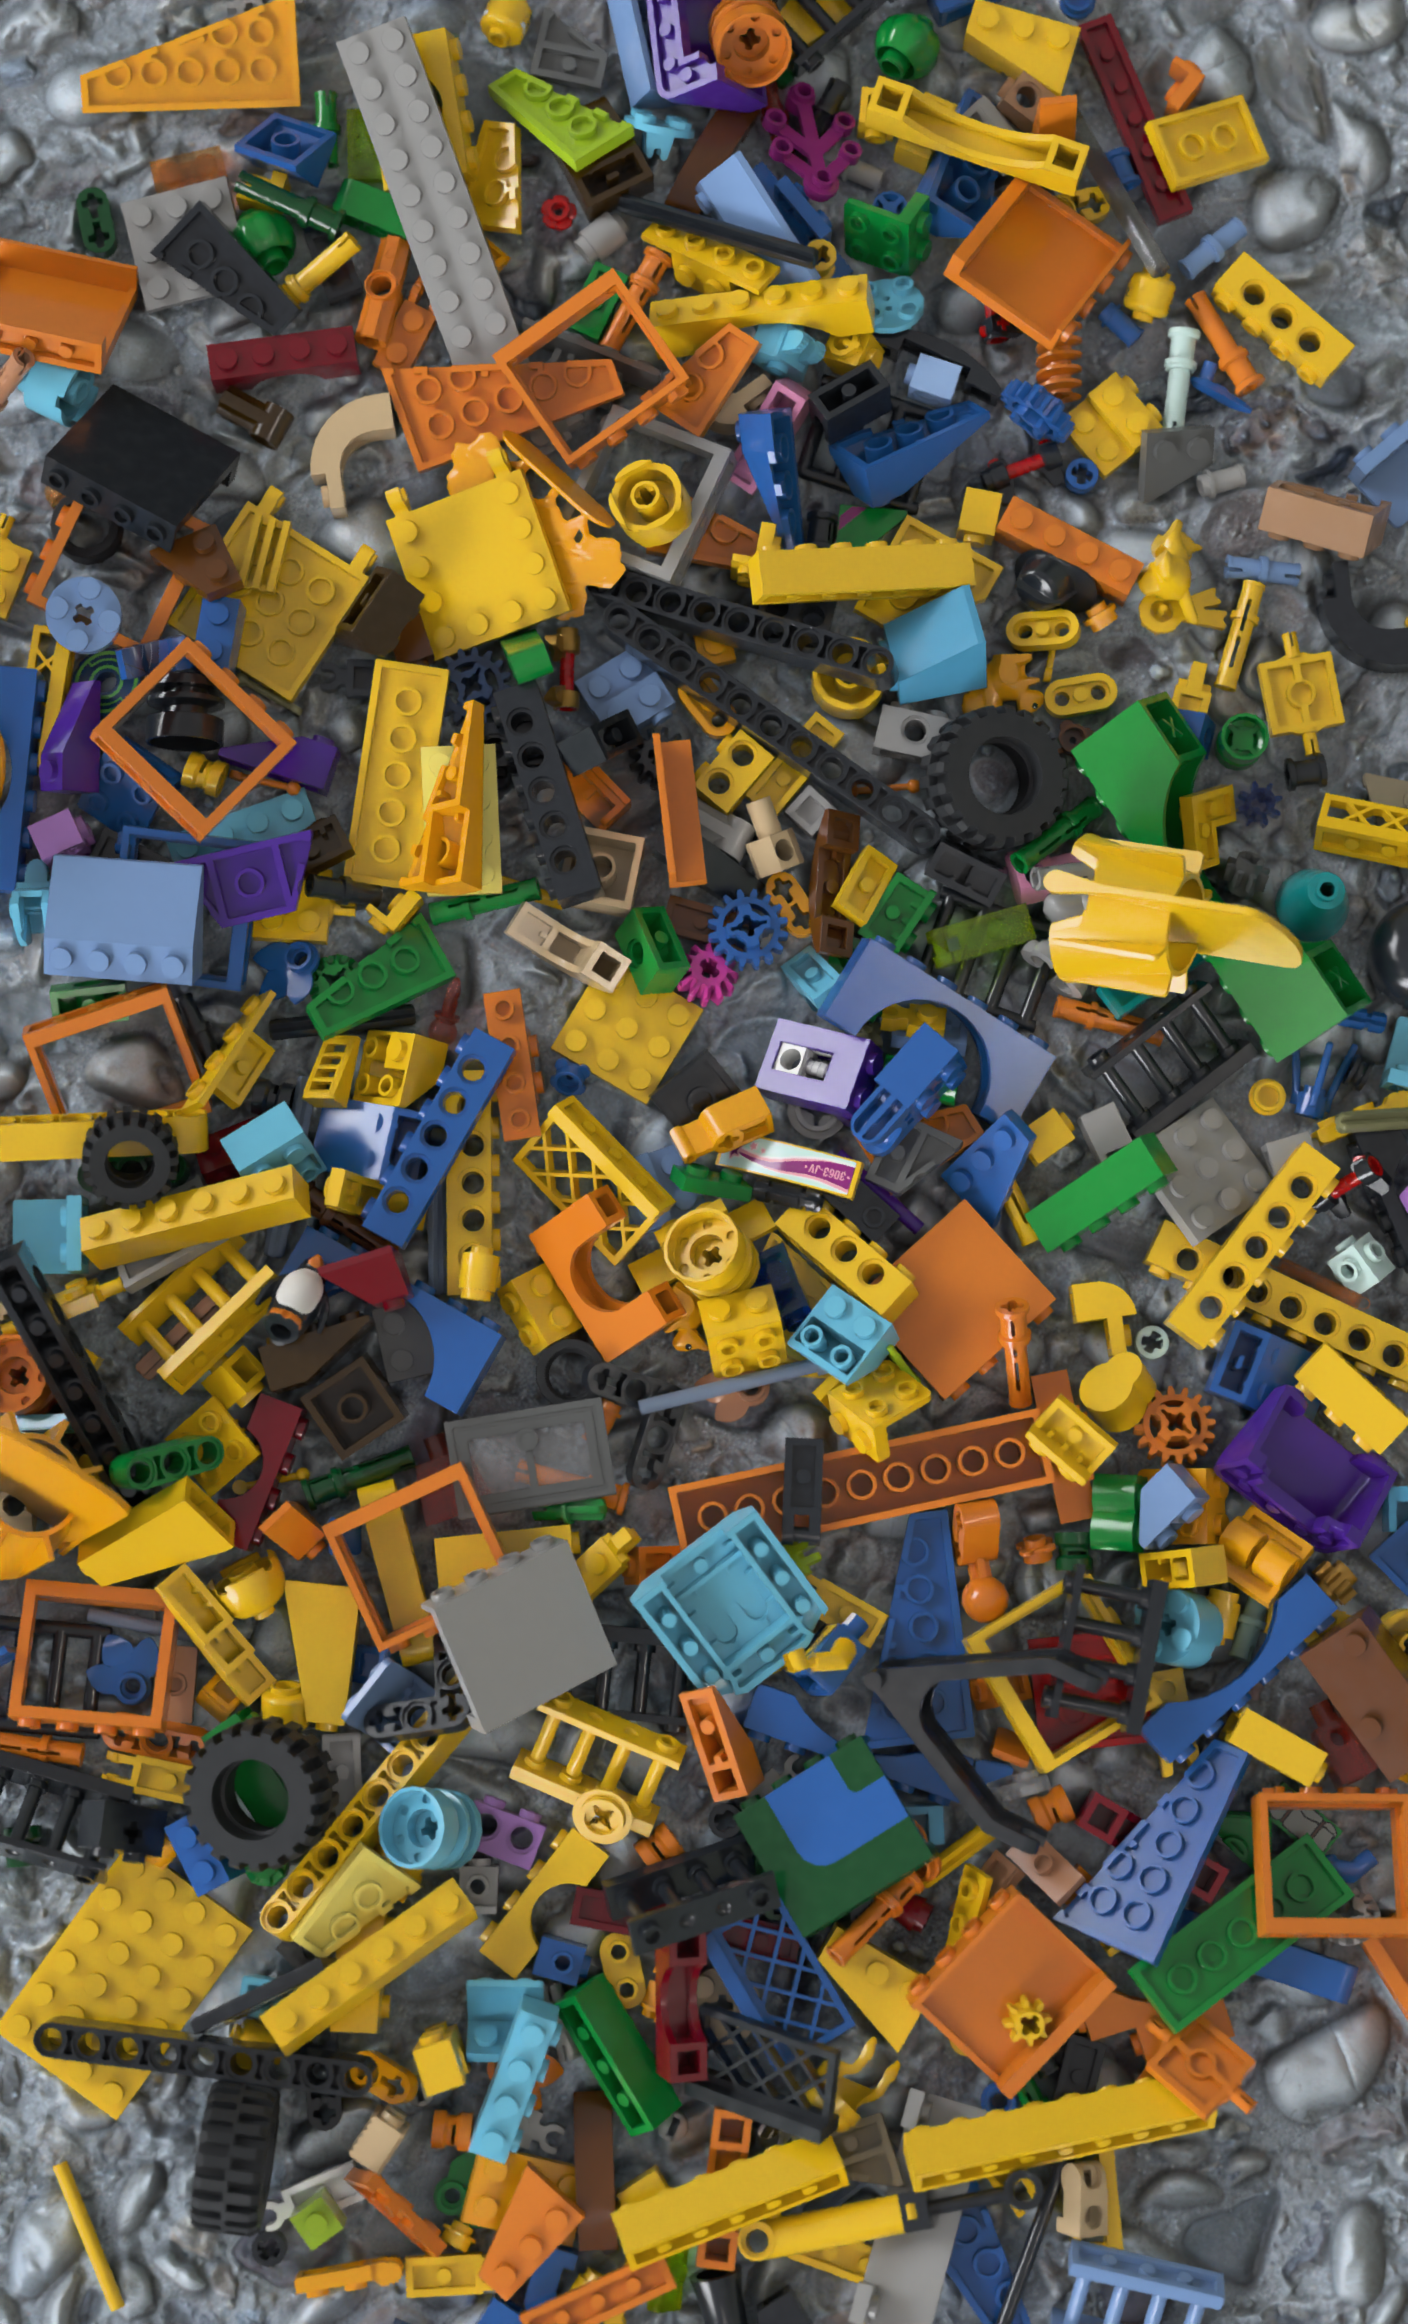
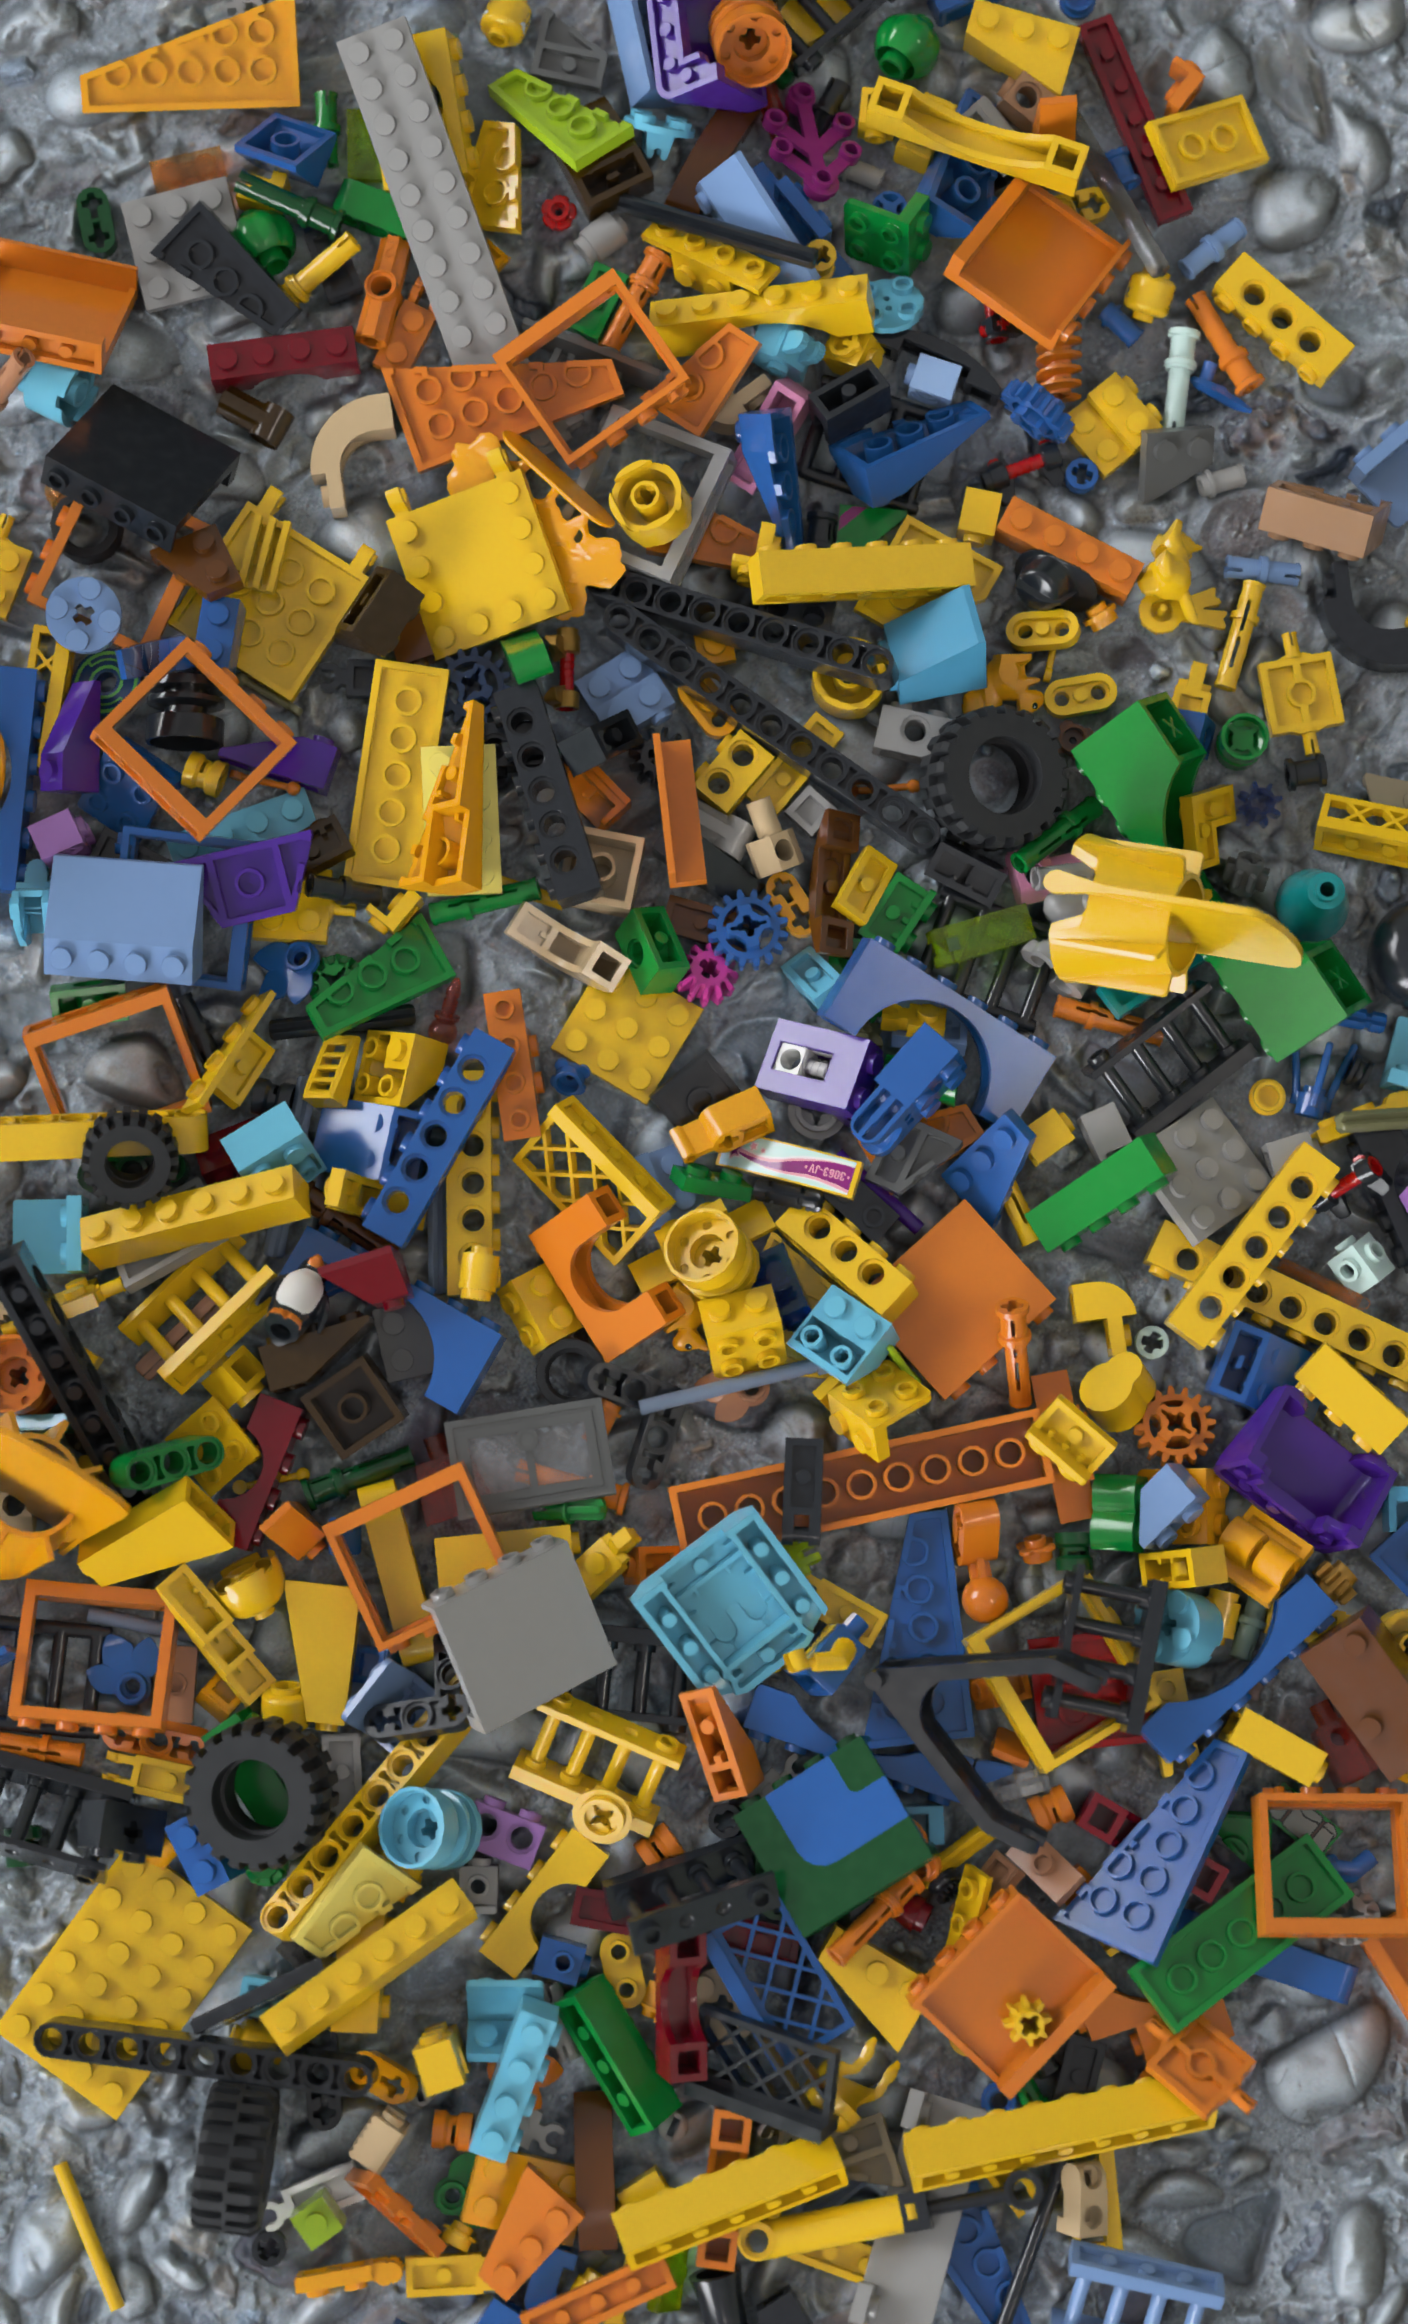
none -> black bush [928,1867,961,1905]

